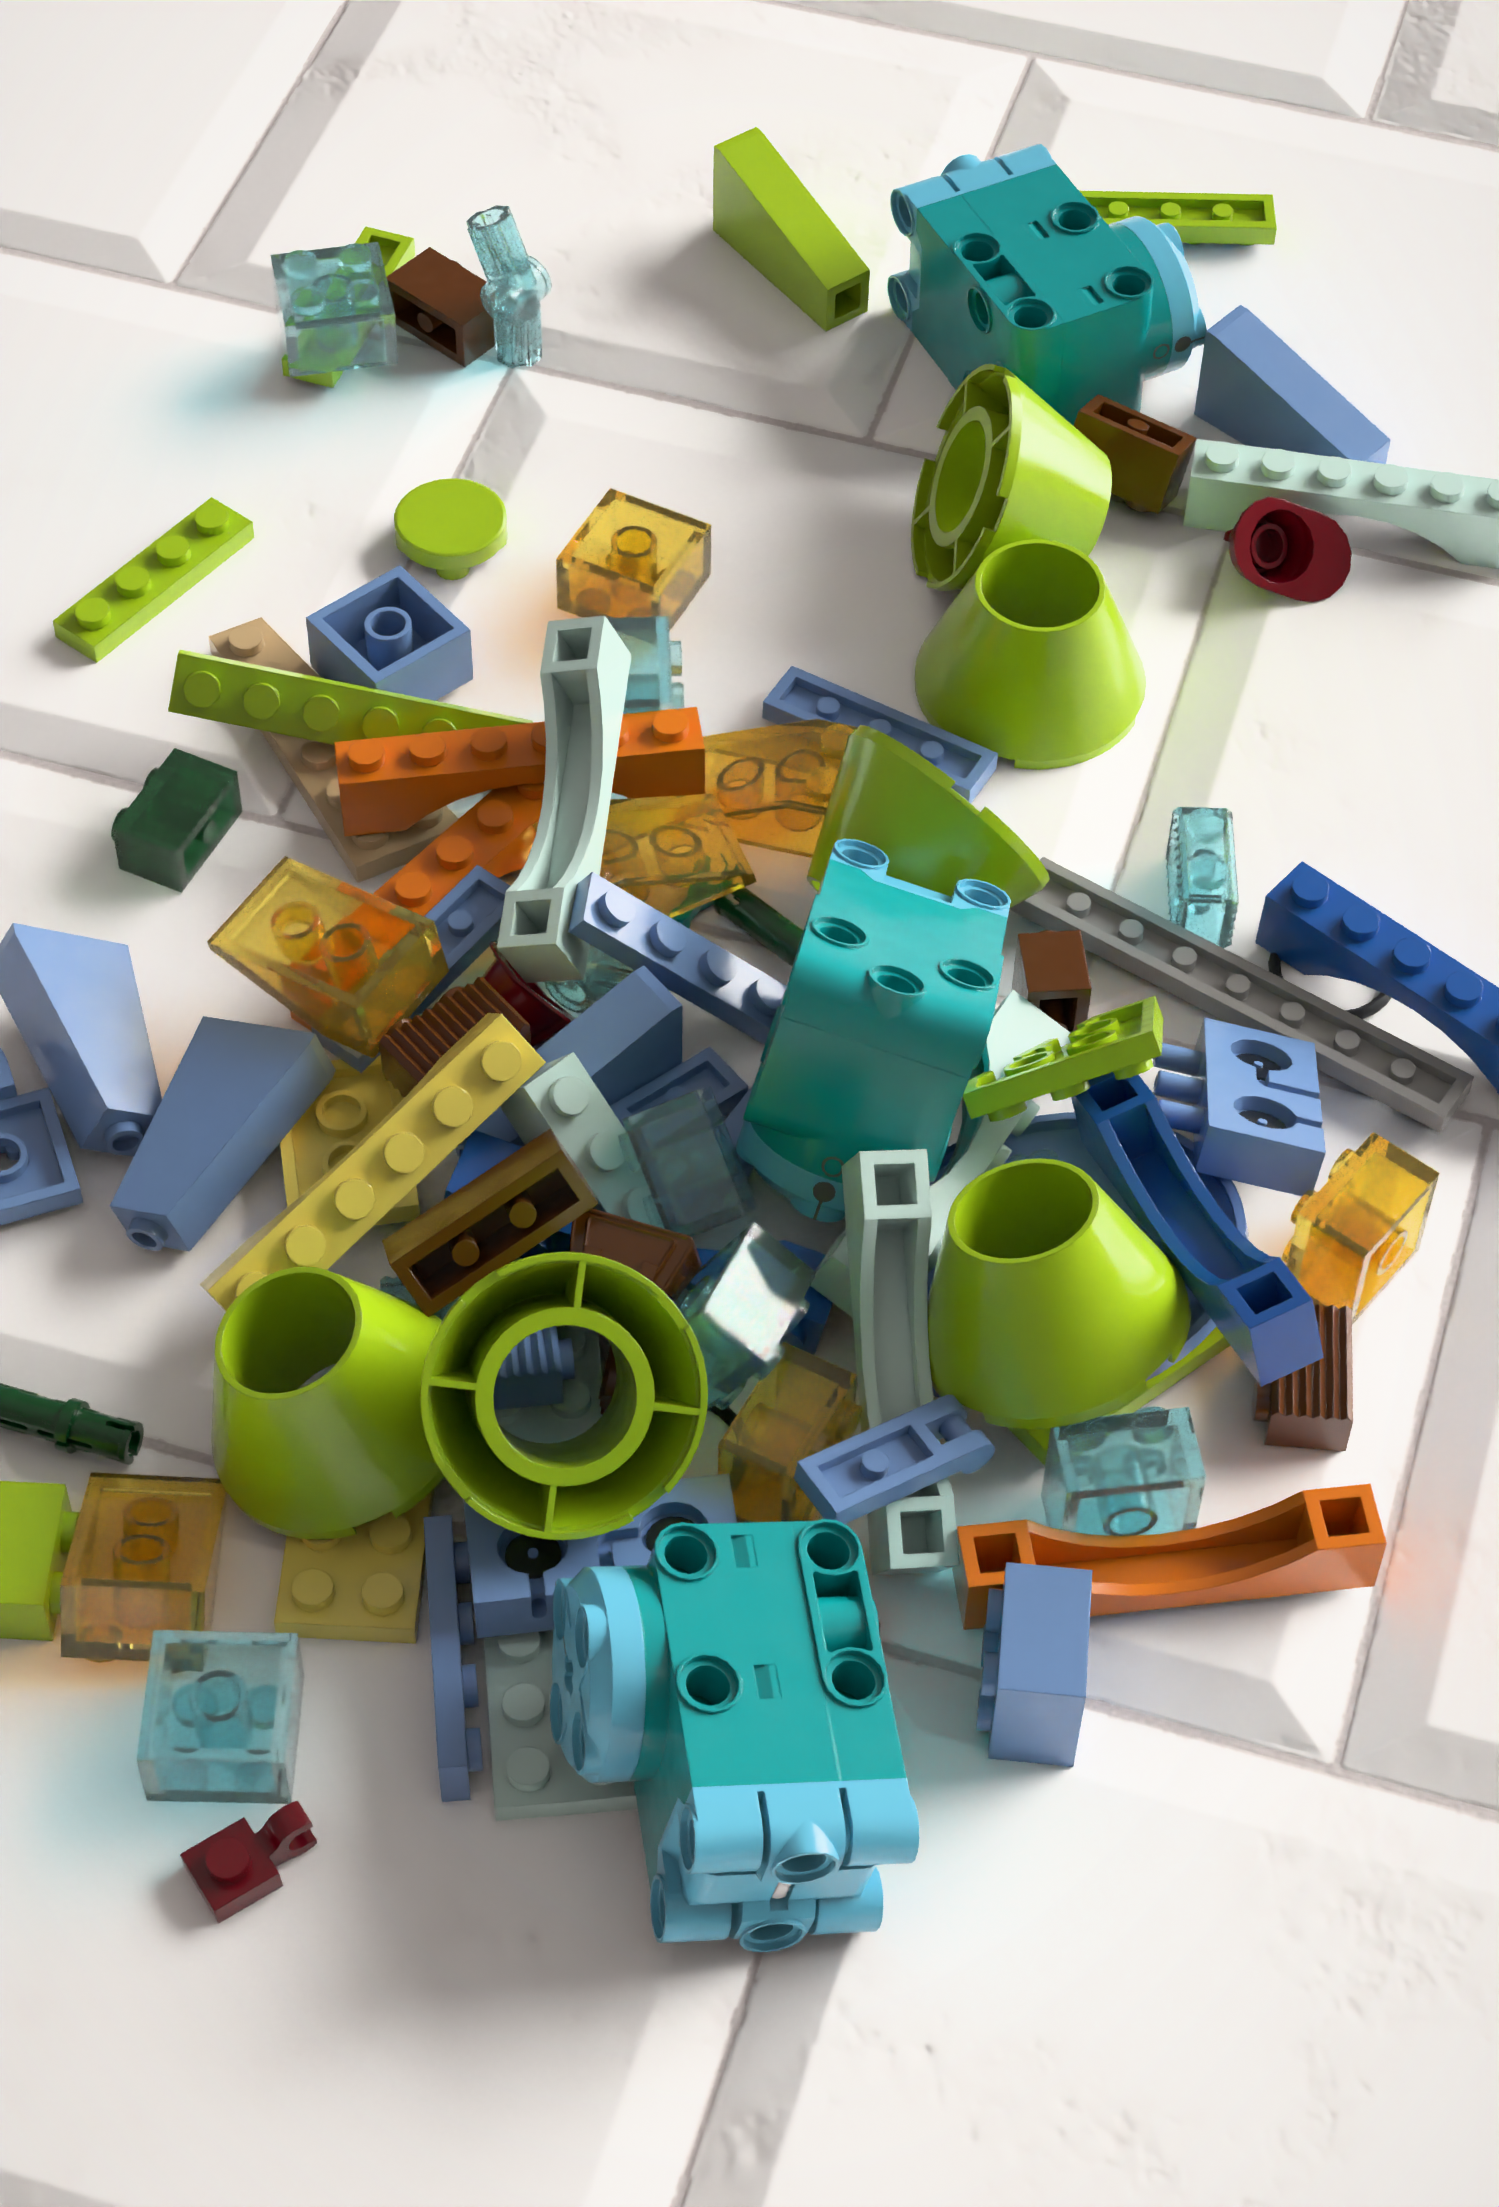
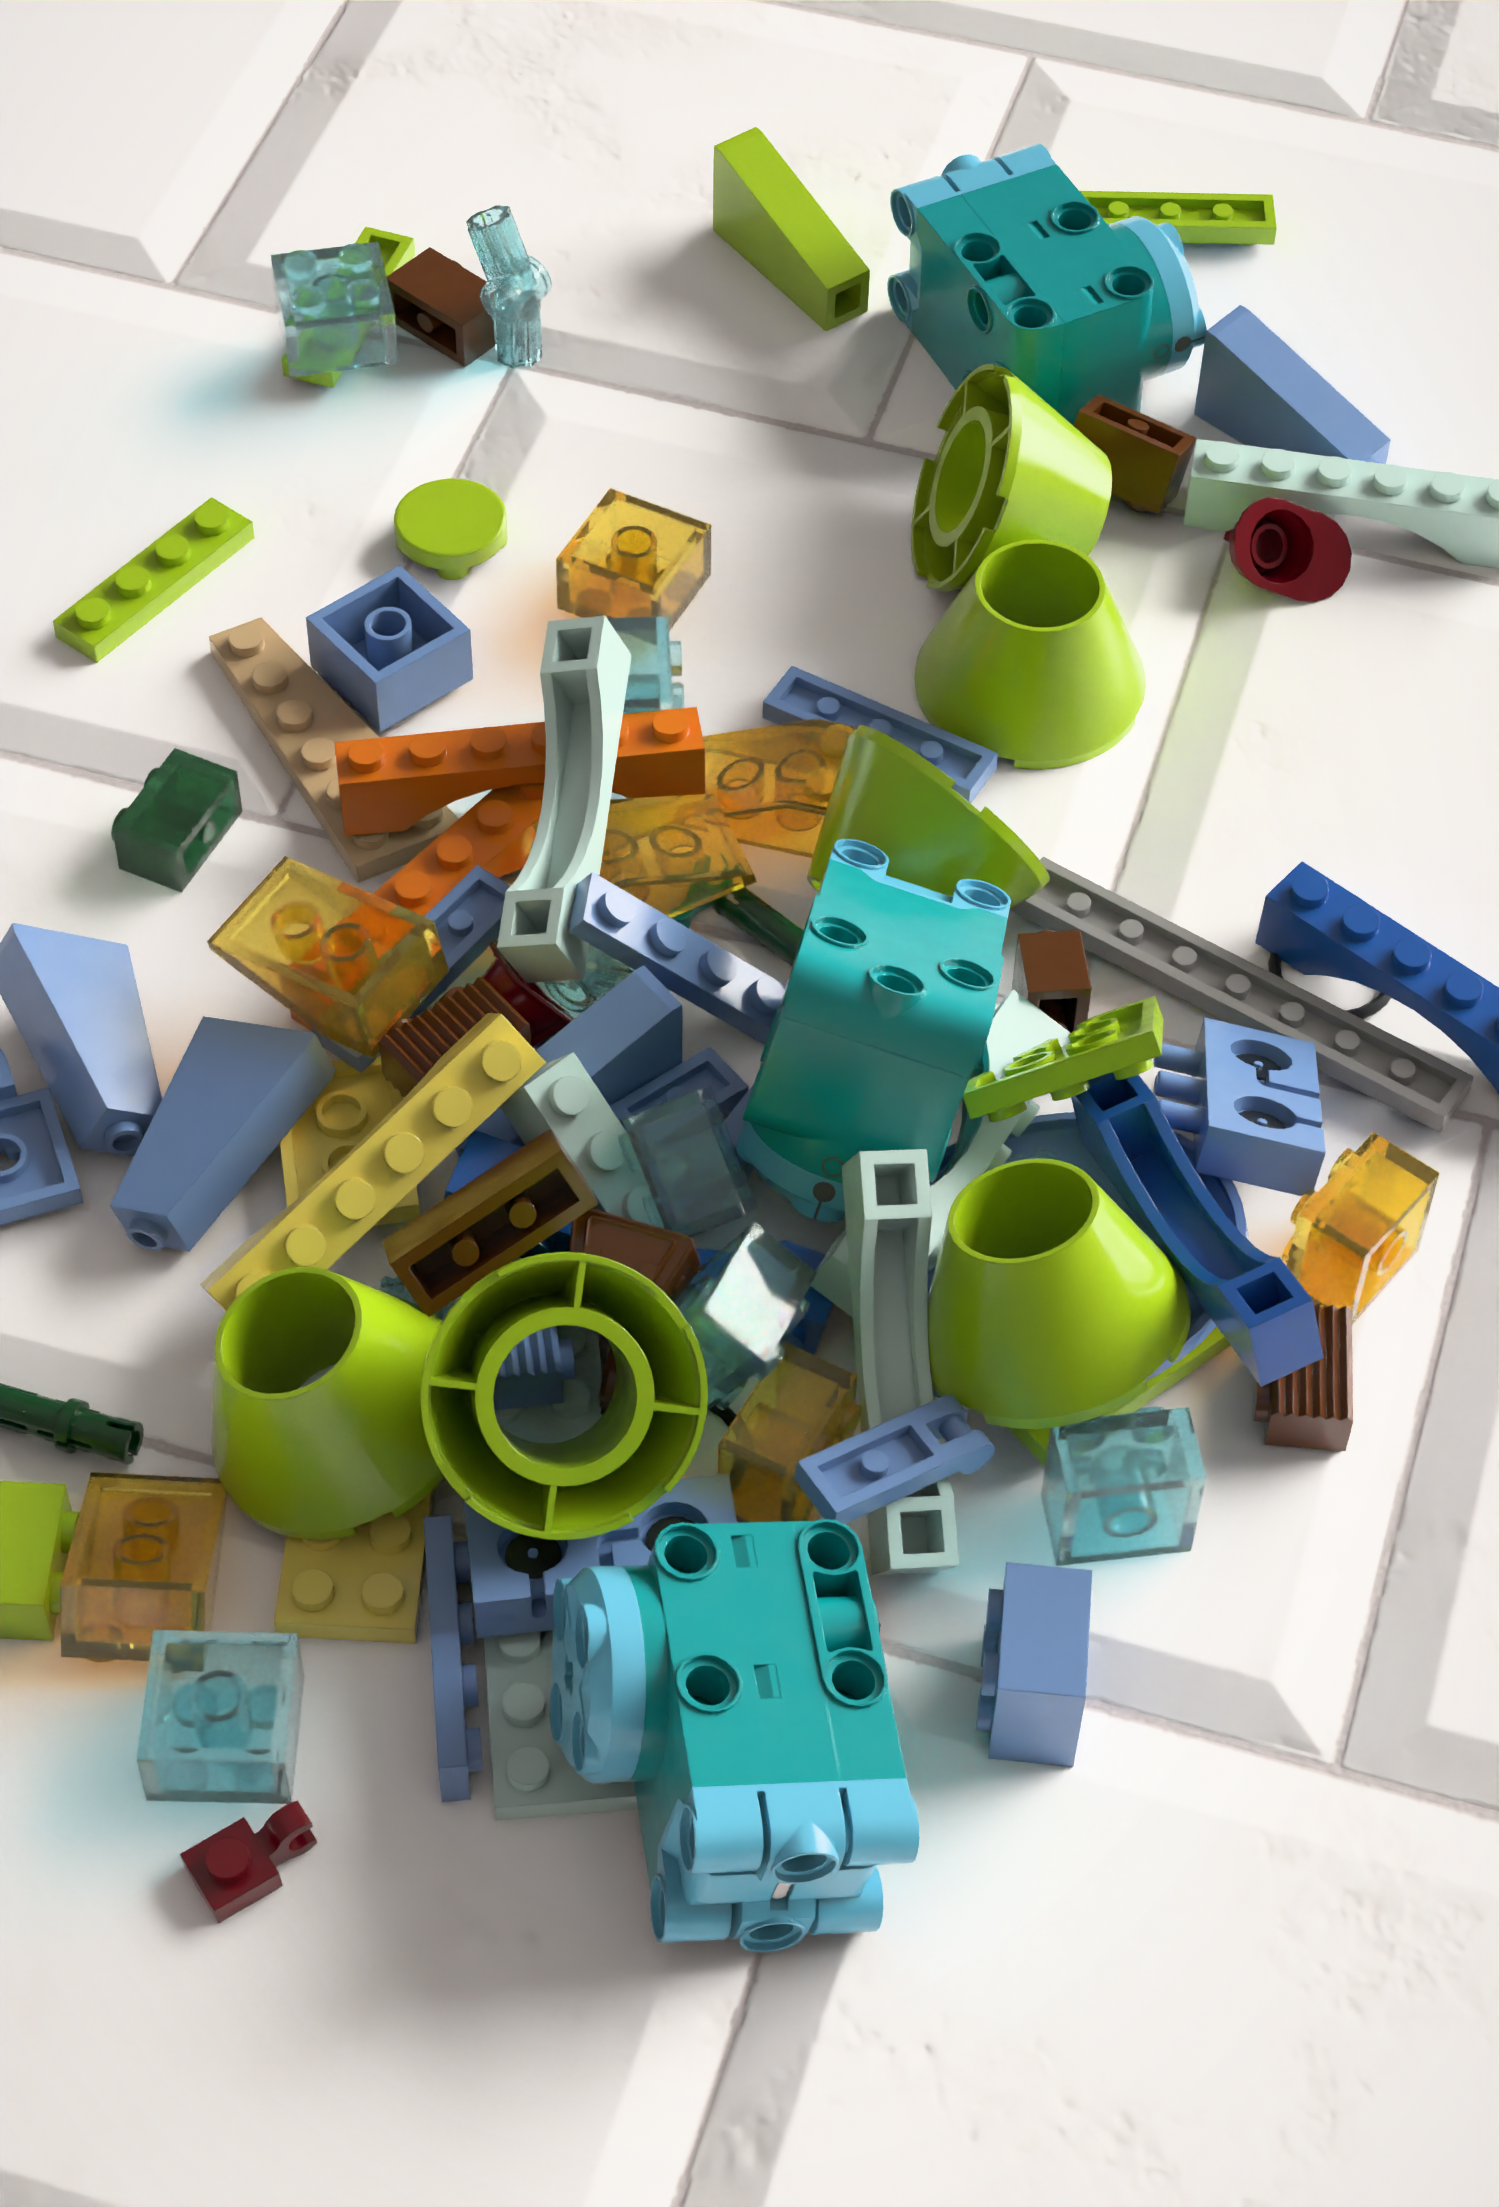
lime plate [168,650,533,745] -> none
orange arch [952,1483,1387,1630] -> none
clear light blue brick [1165,807,1239,948] -> none

